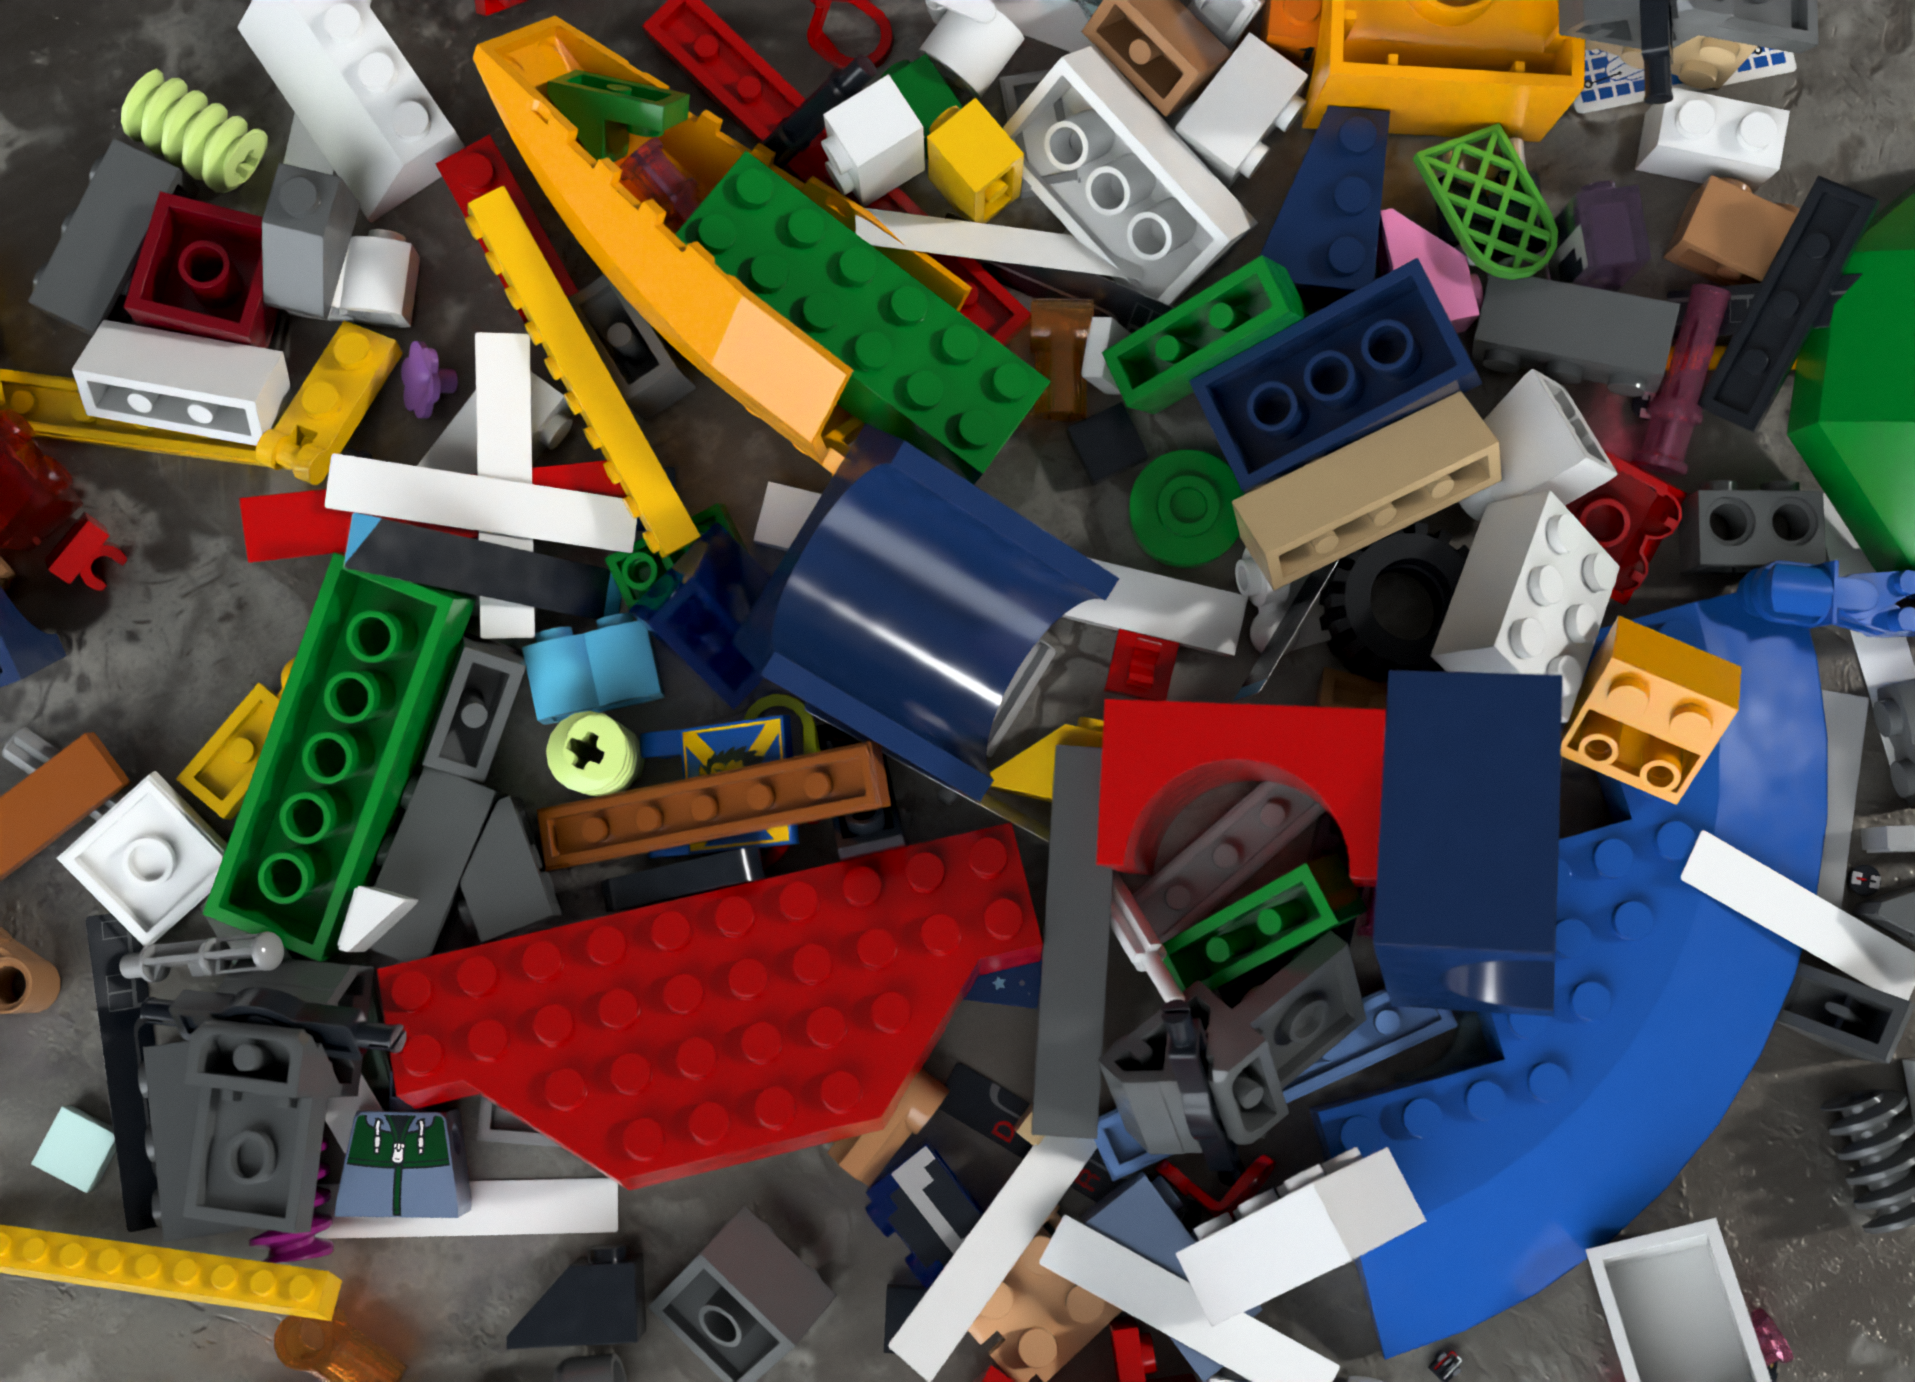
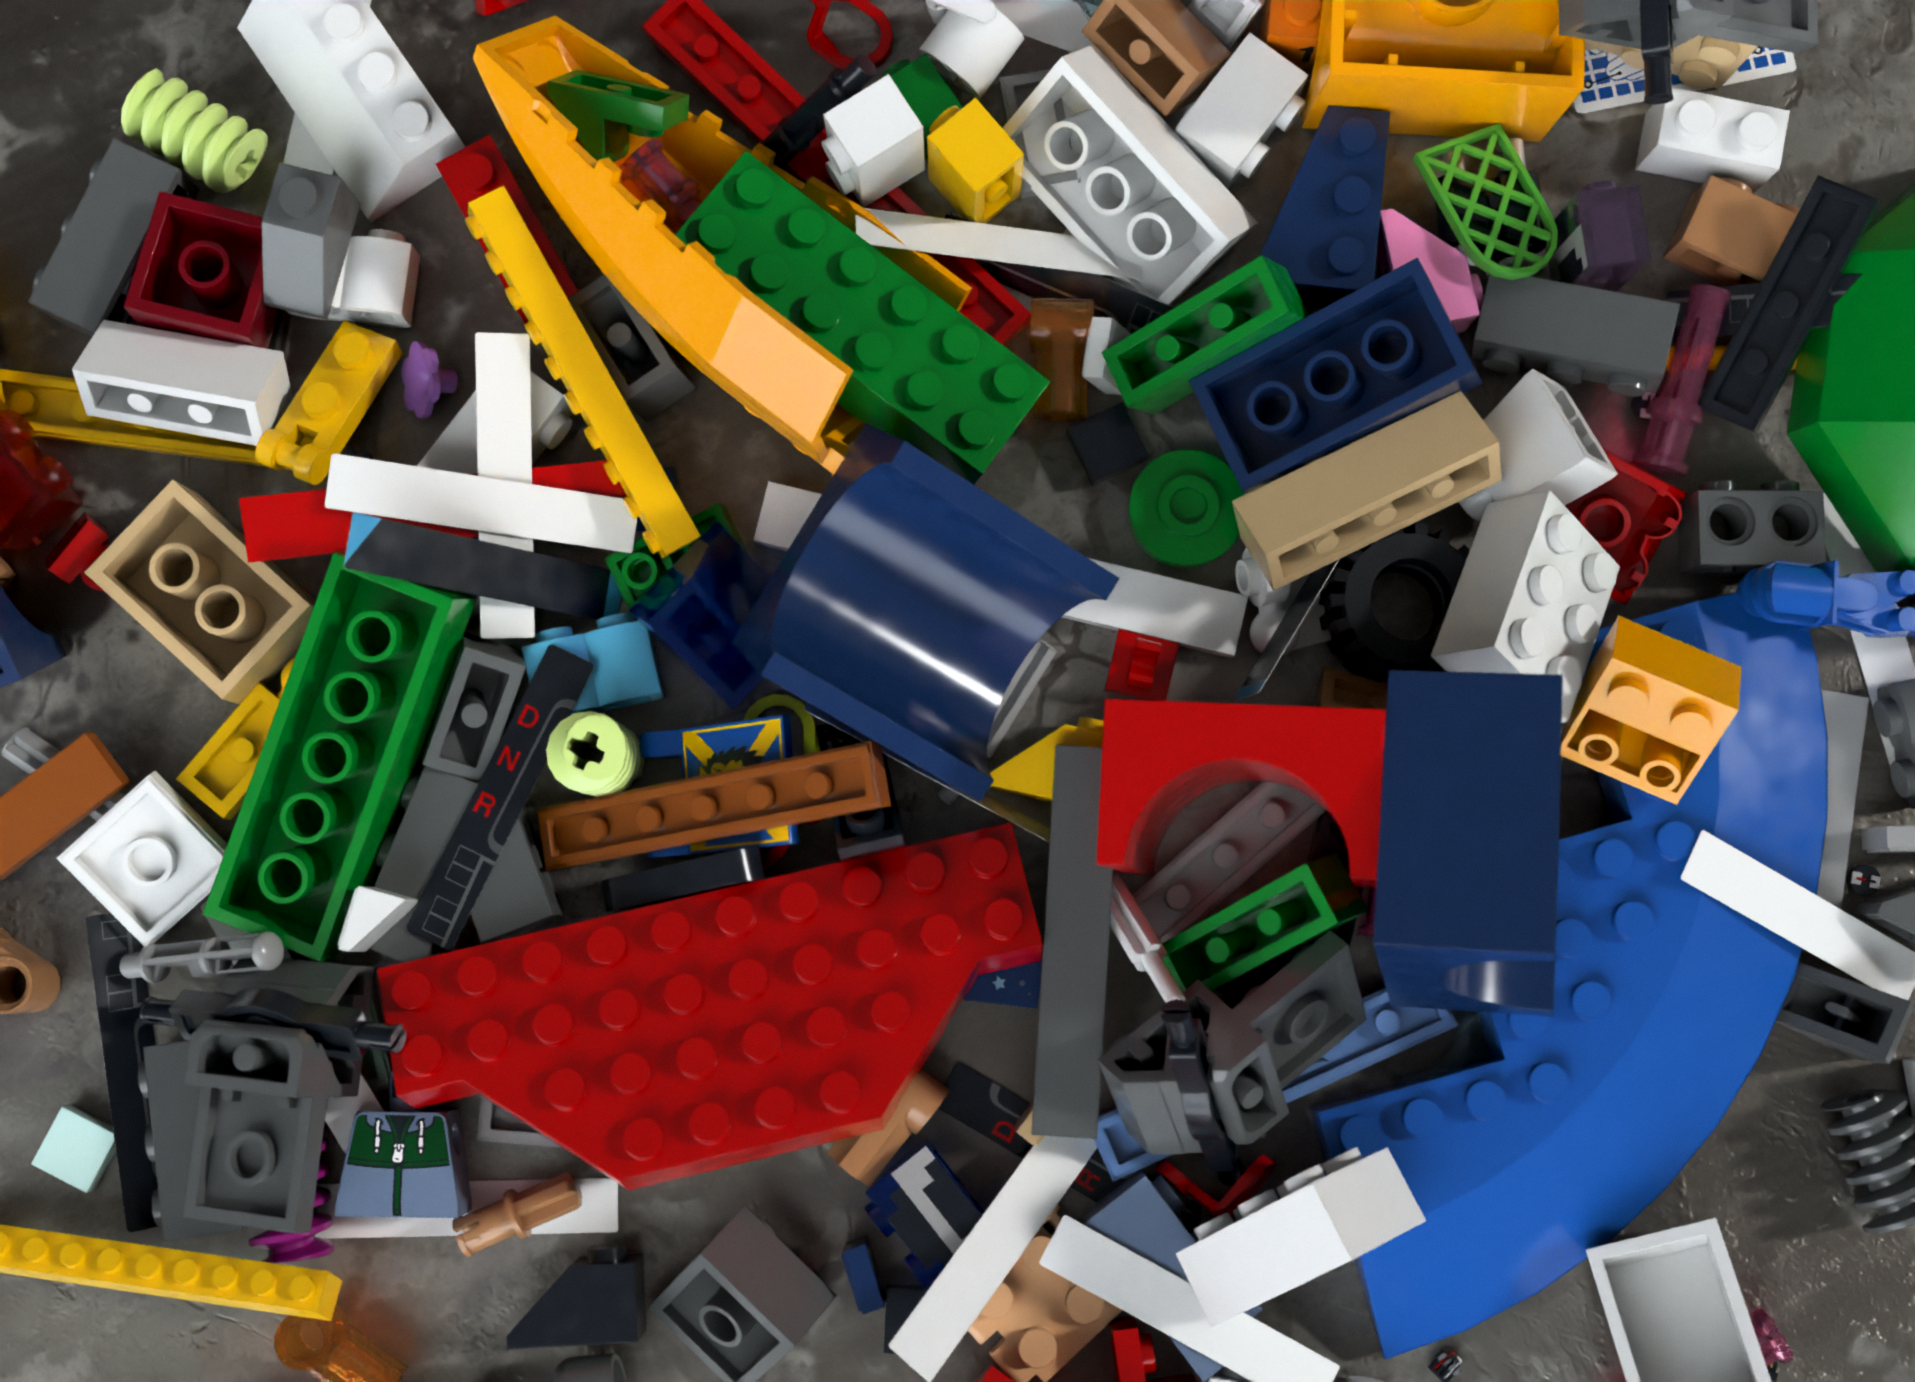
none -> tan brick [84,479,316,705]
none -> black sticker [407,645,594,950]
none -> medium nougat axle [453,1173,582,1257]
none -> dark blue tile [841,1235,886,1314]

